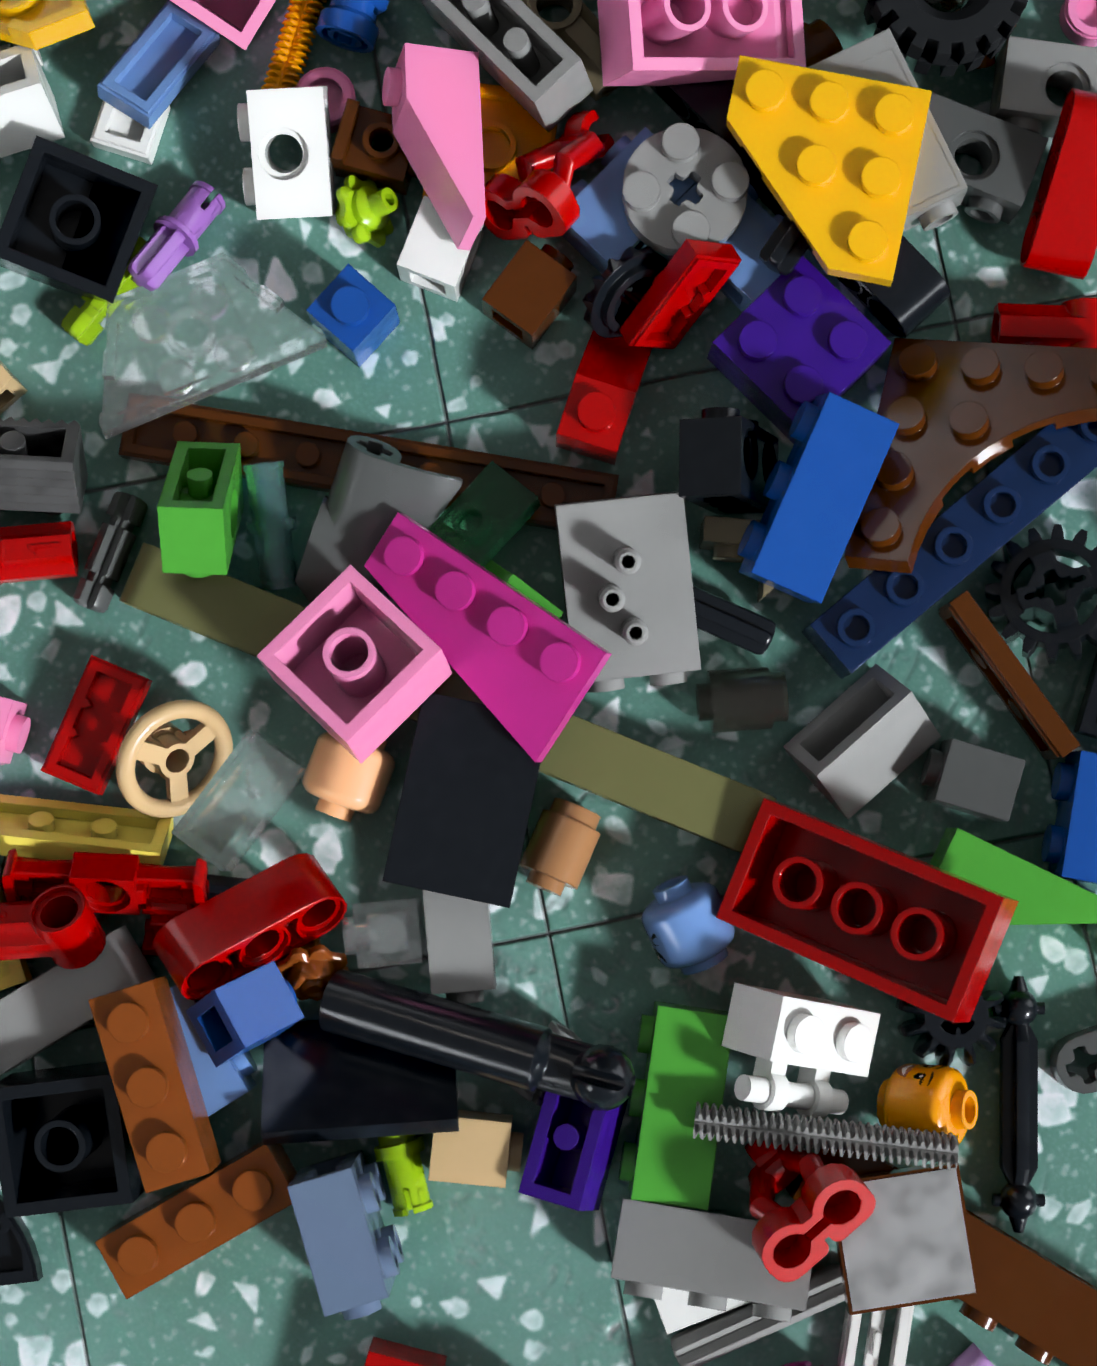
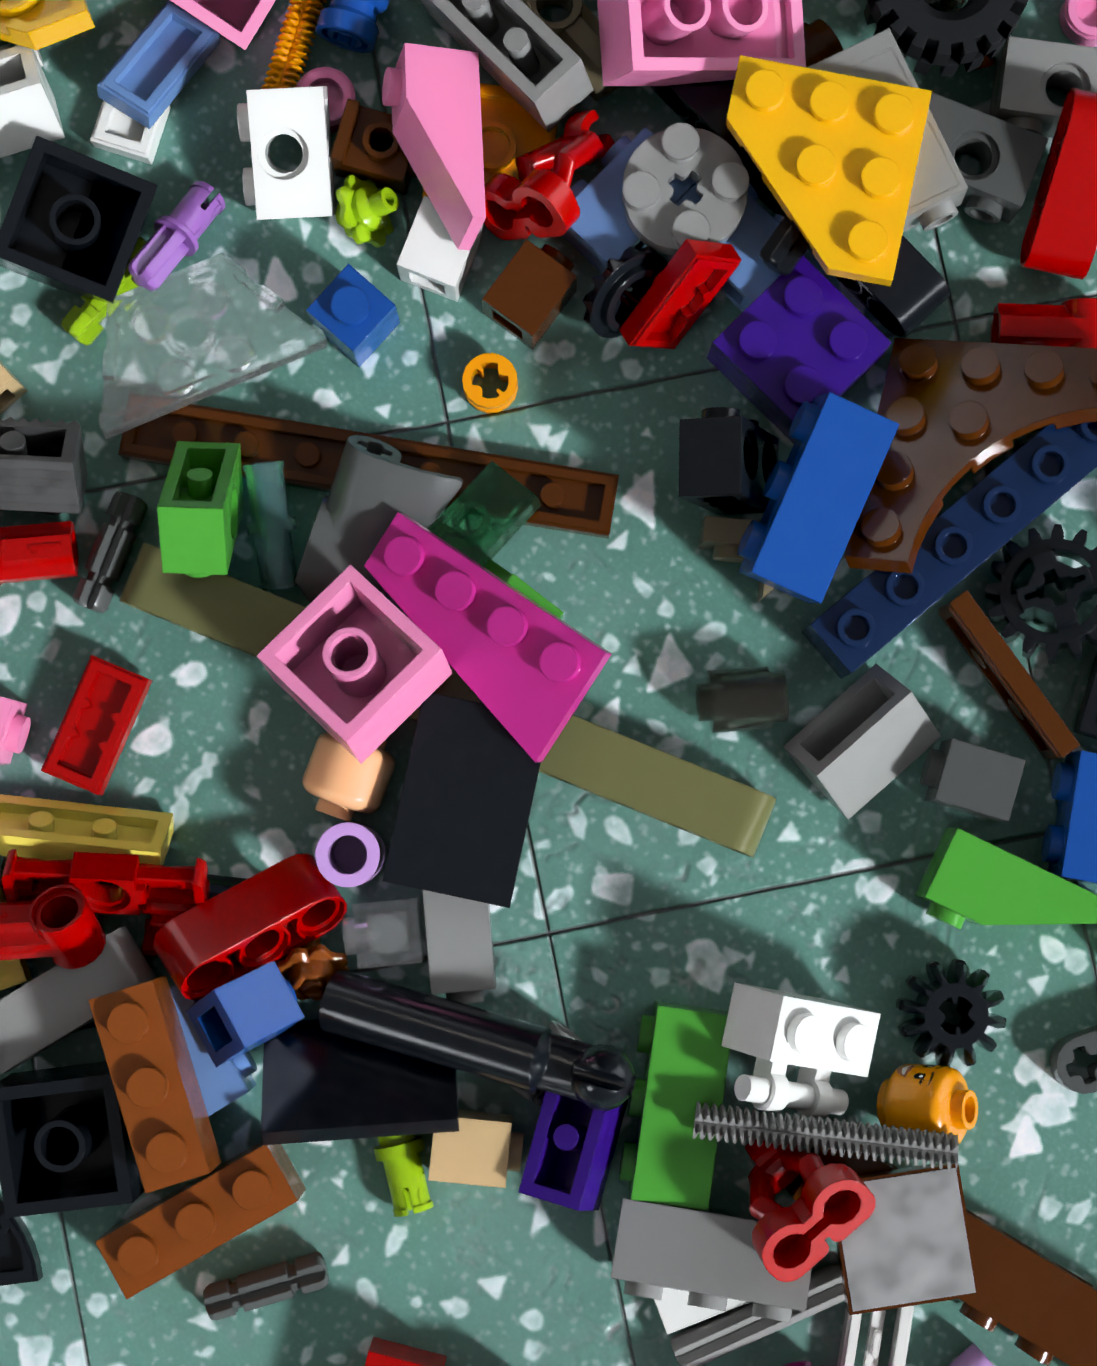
tan piece [116,699,233,818] -> none
clear brick [171,729,306,872] -> none
sand blue brick [287,1149,404,1320] -> none
medium nougat brick [519,797,601,896] -> none
light grey piece [554,491,776,693] -> none
red slope [556,330,652,465] -> none
medium blue head [641,875,735,975] -> none
red brick [716,798,1019,1023] -> none
black wheel [992,976,1045,1233] -> none
none -> dark grey axle [203,1252,329,1321]
none -> lavender brick [315,822,385,887]
none -> light orange bush [462,353,518,414]

